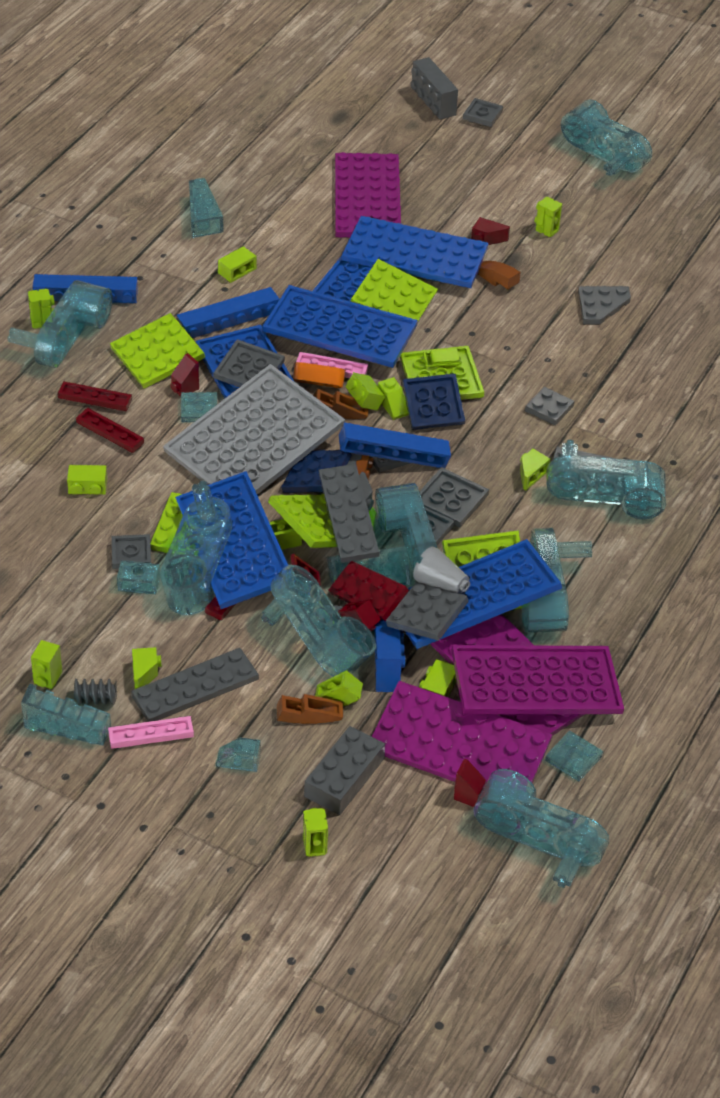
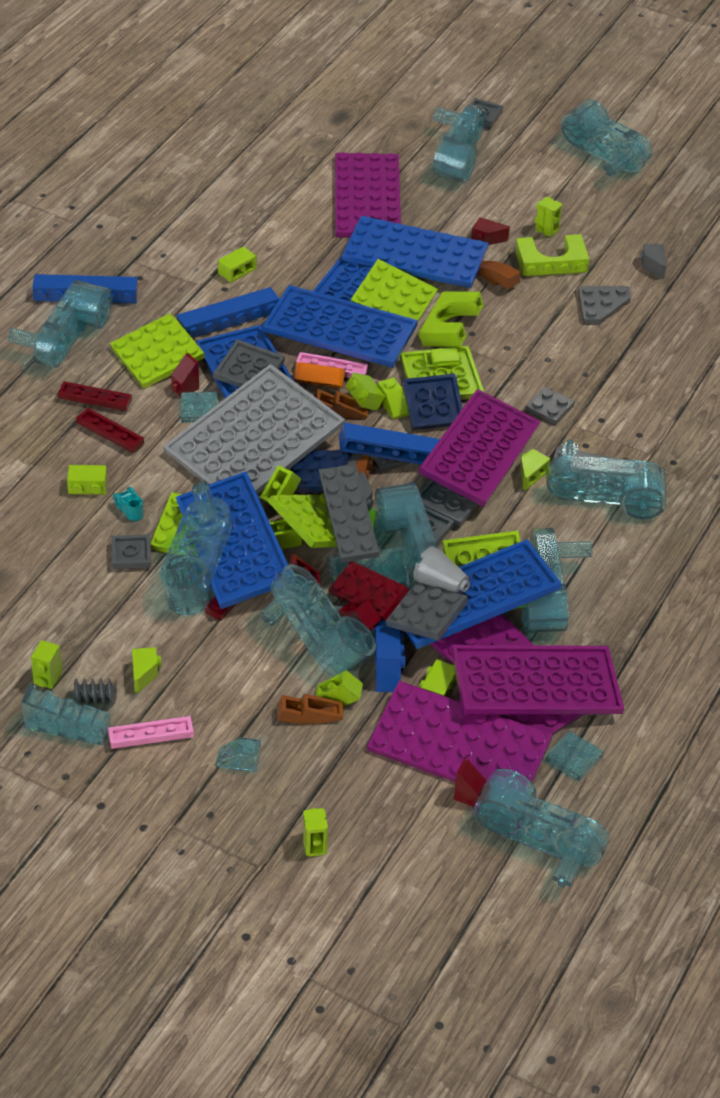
lime brick [28,289,56,329] -> none
clear light blue brick [117,561,160,595] -> none
dark grey plate [131,648,259,722] -> none
clear light blue wedge [189,178,224,238] -> none
dark grey brick [304,726,385,815] -> none
dark grey brick [410,57,458,120] -> none
none -> teal piece [113,487,144,521]
none -> lime brick [260,465,301,505]
none -> lime arch [418,291,484,347]
none -> magenta plate [418,389,541,507]
none -> clear light blue beam [433,104,486,183]
none -> lime arch [515,234,590,276]
none -> dark grey slope [639,244,666,279]

